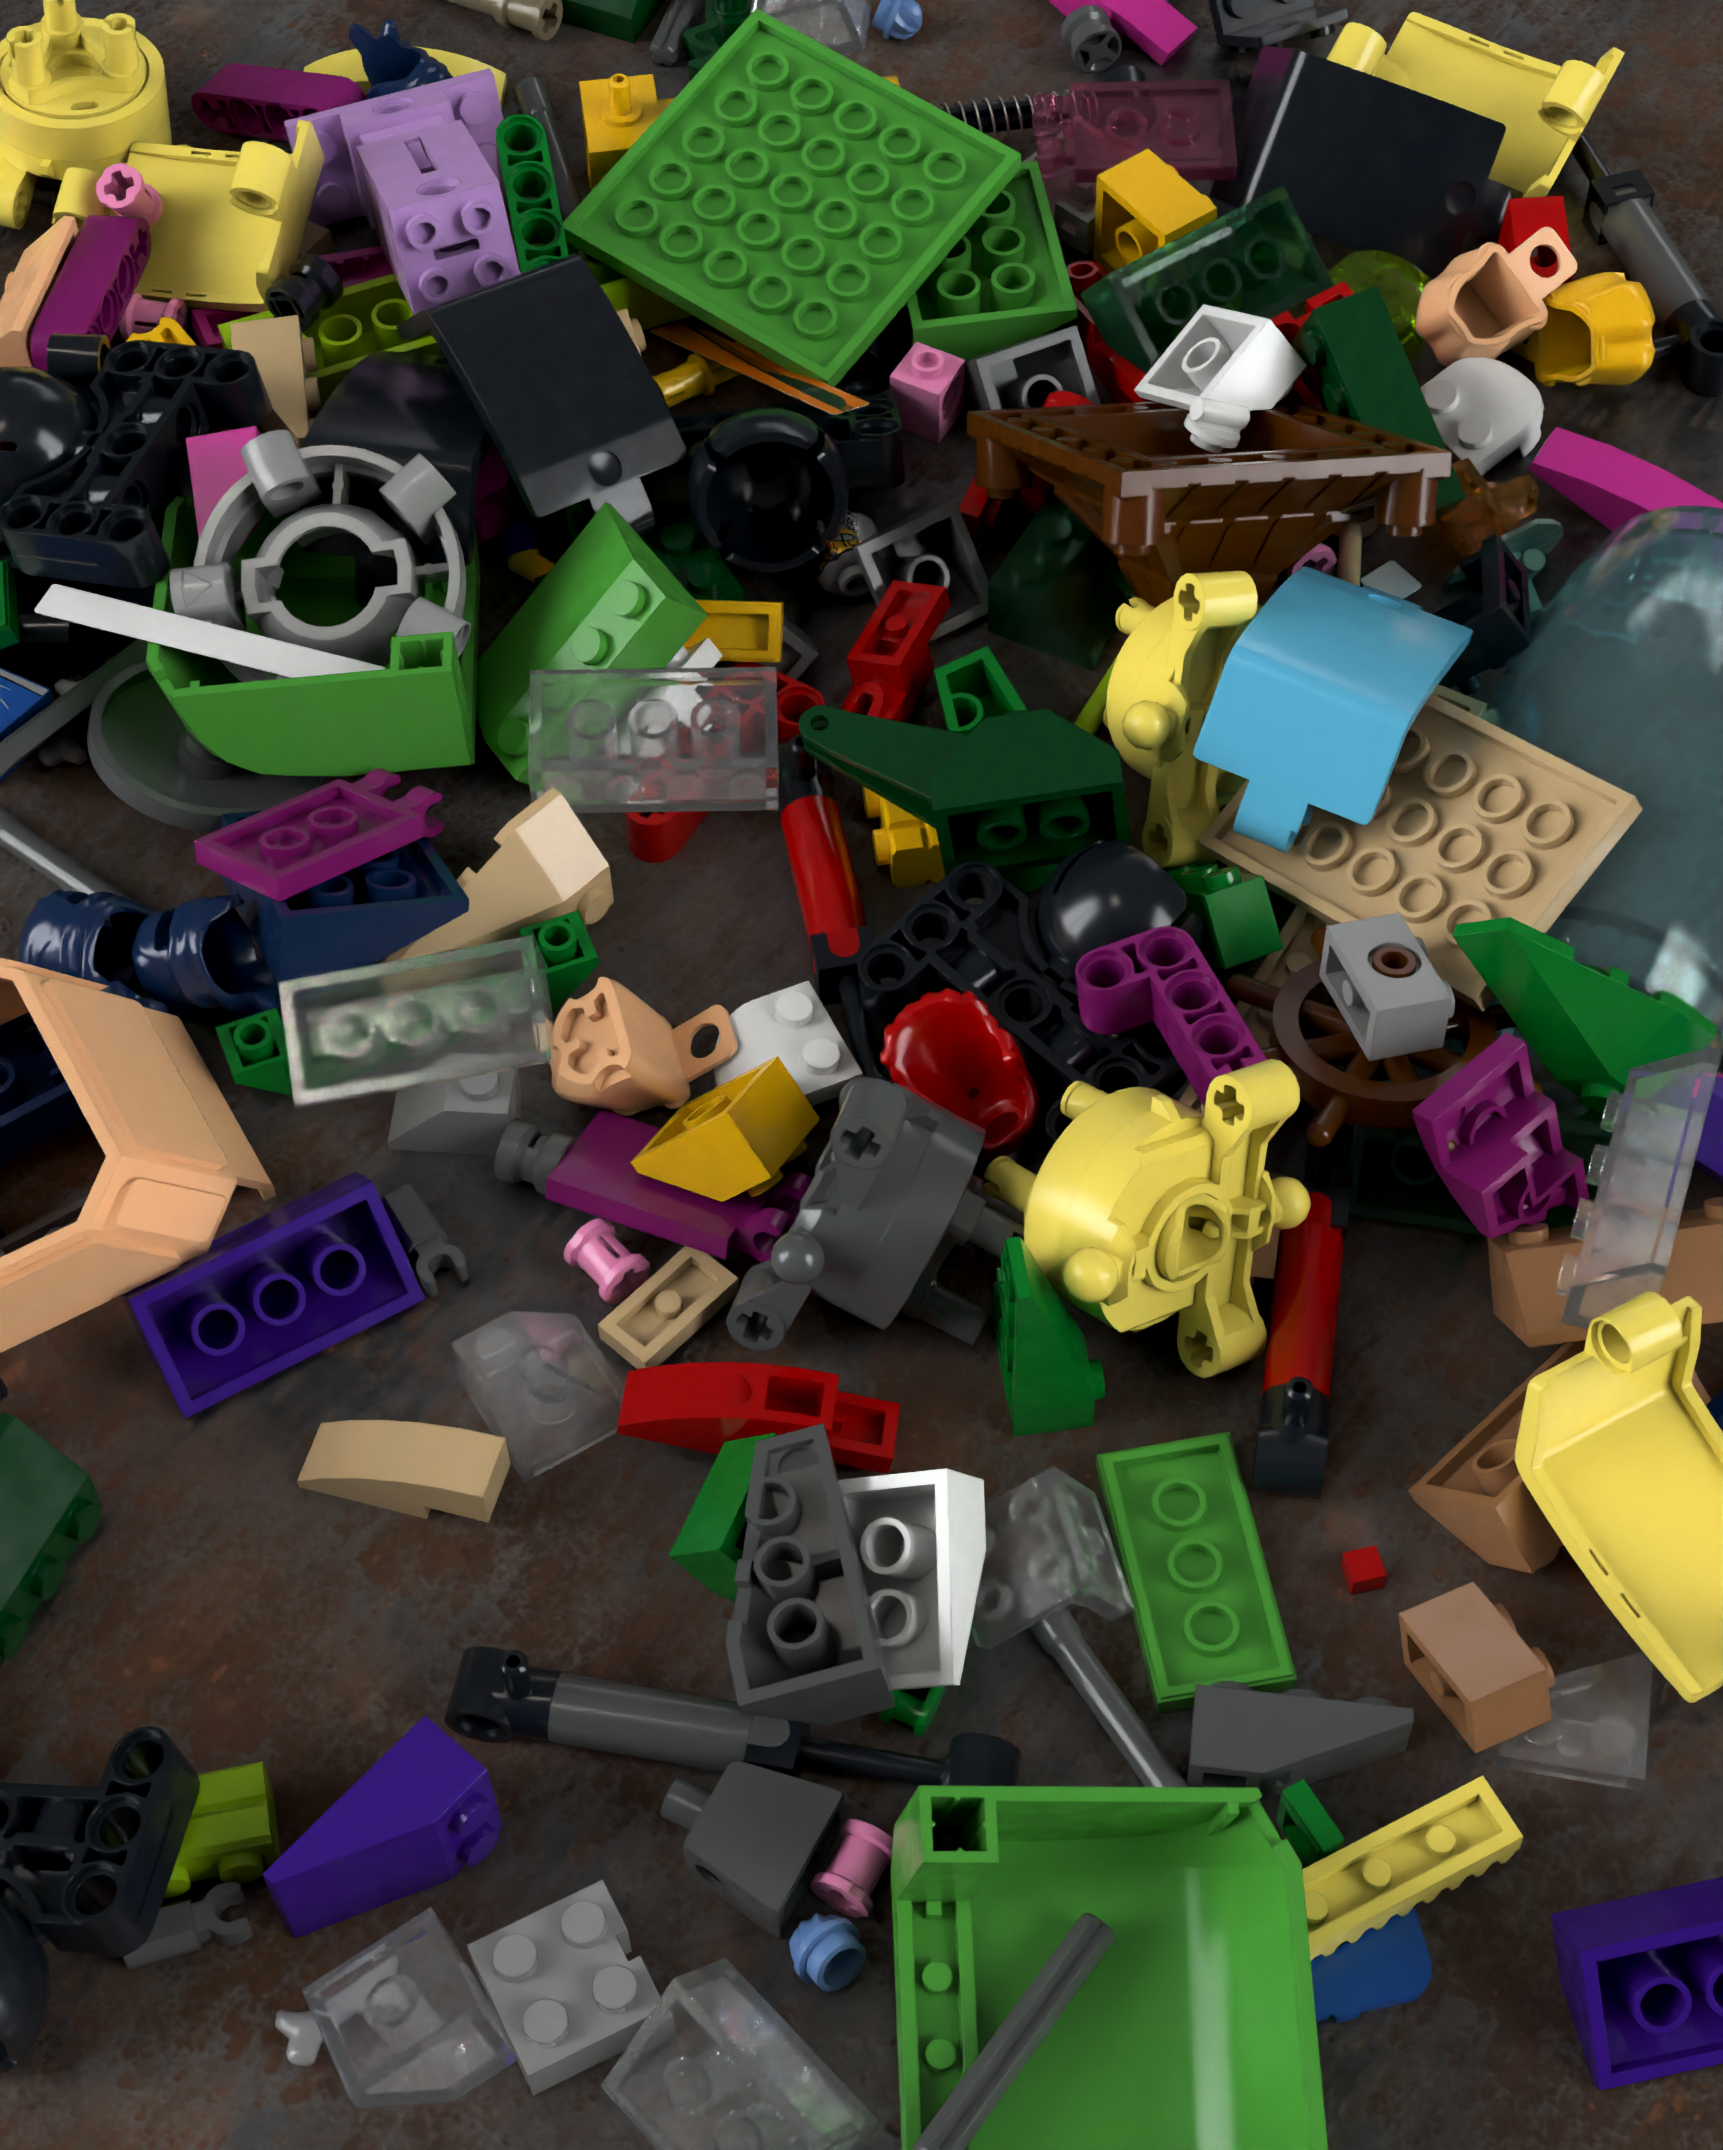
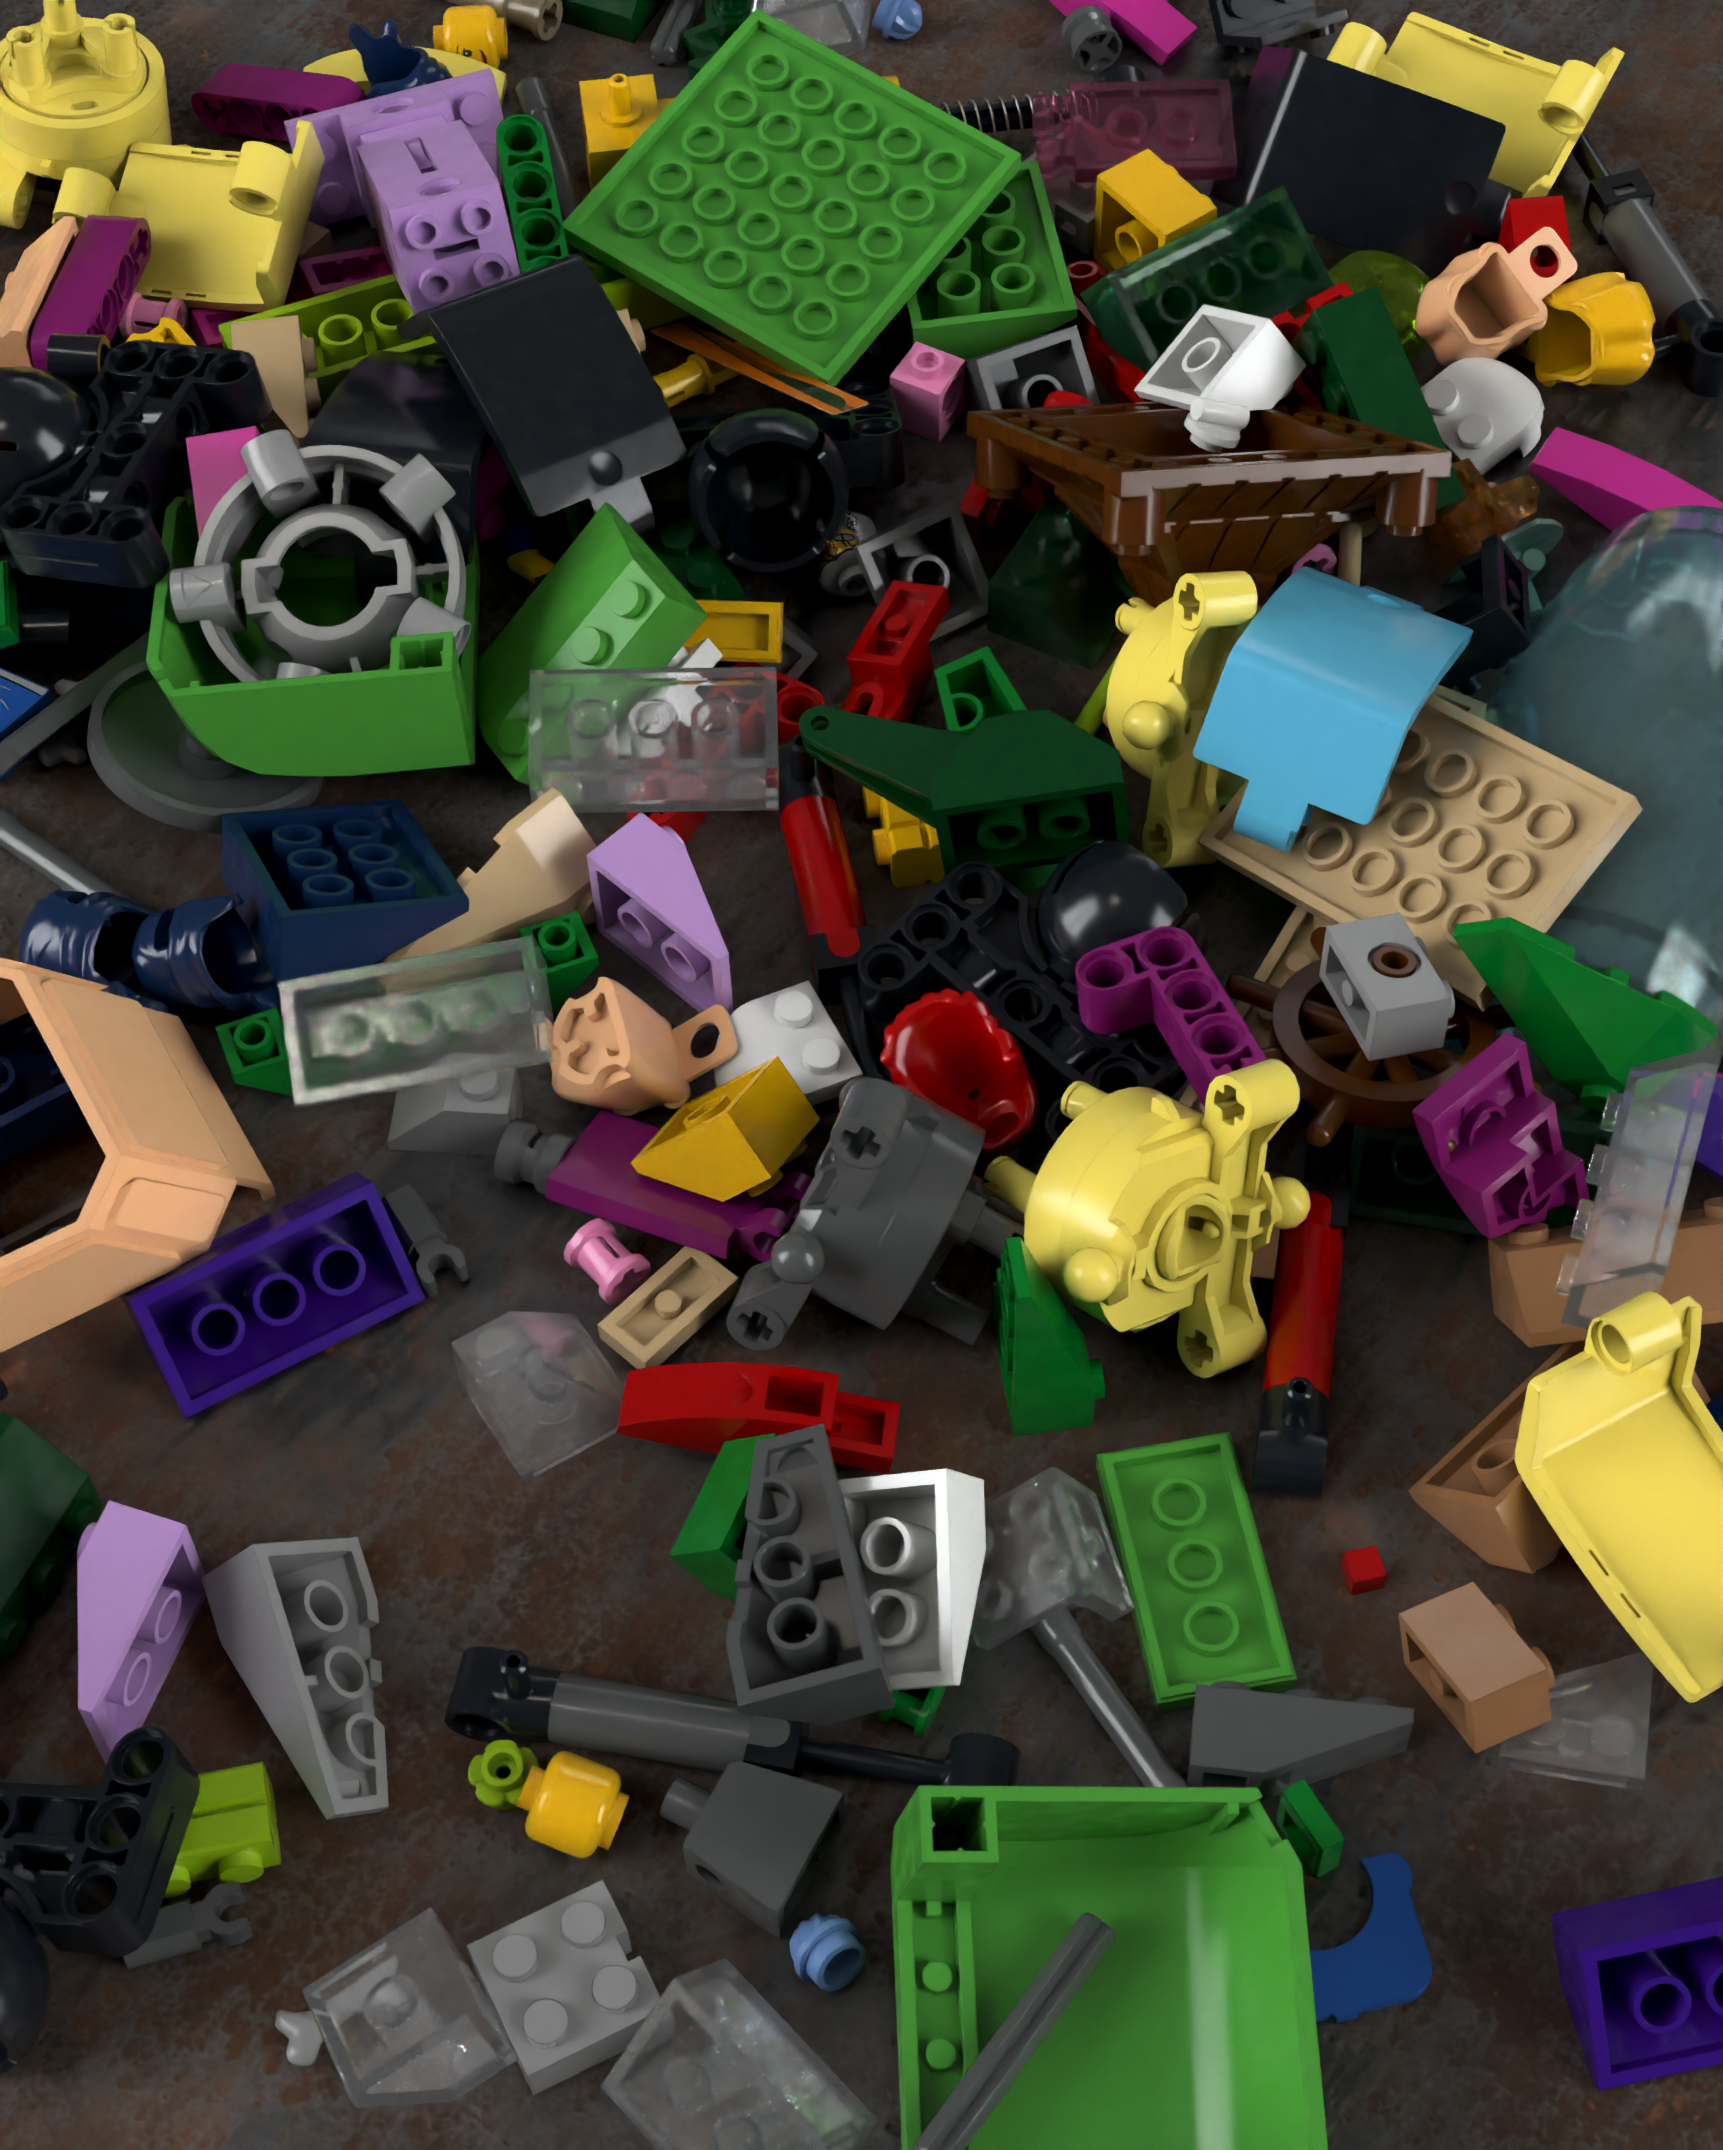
white sticker [34,584,385,678] -> none
bright pink bush [96,163,163,227] -> none
magenta tile [194,768,444,902] -> none
dark purple slope [262,1715,503,1939] -> none
black wheel [265,253,343,333] -> none
tan slope [297,1420,511,1523] -> none
bright pink bush [810,1819,893,1918] -> none
green slope [1164,862,1284,969] -> none
light yellow gear [1302,1775,1524,1962] -> none
white sticker [1360,560,1422,599] -> none
none -> lavender slope [77,1500,207,1765]
none -> light grey wedge [201,1537,389,1820]
none -> yellow head [433,5,508,69]
none -> lime plate [468,1740,539,1810]
none -> yellow head [516,1751,629,1859]
none -> lavender slope [587,812,734,1016]

